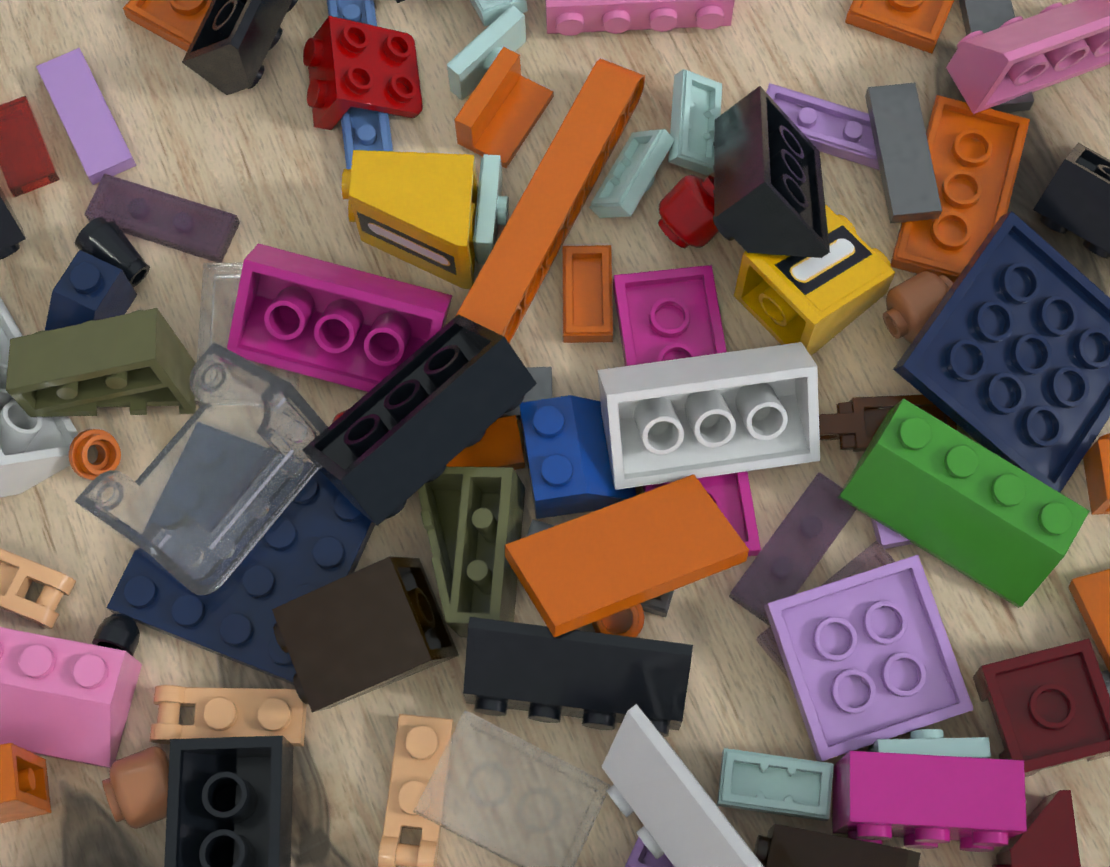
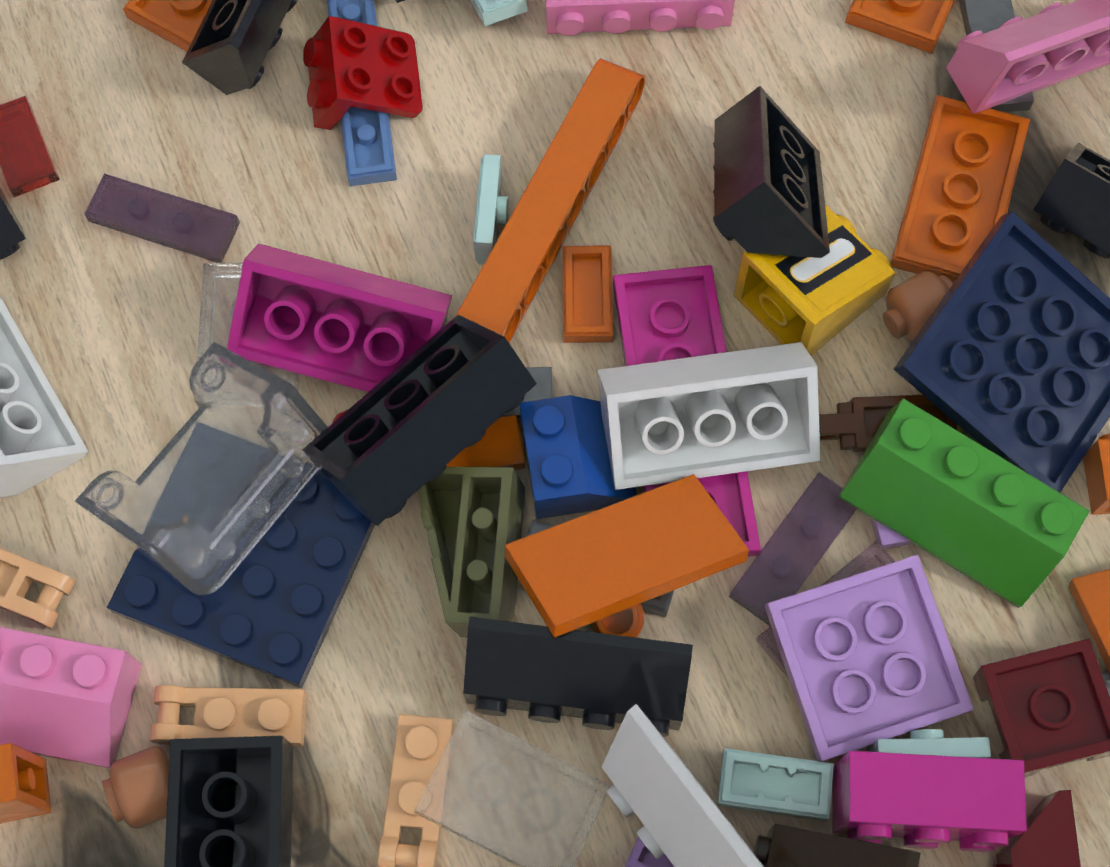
olive wedge [6,308,197,417] -> none
lavender tile [36,48,137,185] -> none
dark blue slope [45,250,137,331] -> none
orange plate [69,429,121,480] -> none
black cone [75,217,150,287] -> none
black hinge [92,614,140,656] -> none
dark brown slope [272,556,459,713] -> none
yellow slope [342,150,478,289] -> none
light aqua plate [447,6,526,100] -> none
orange panel [454,47,554,168] -> none
light aqua plate [589,129,675,218] -> none
red head [658,175,719,249] -> none
light aqua plate [668,69,722,176] -> none
lavender tile [766,83,880,170] -> none
flat silver tile [865,83,942,223] -> none

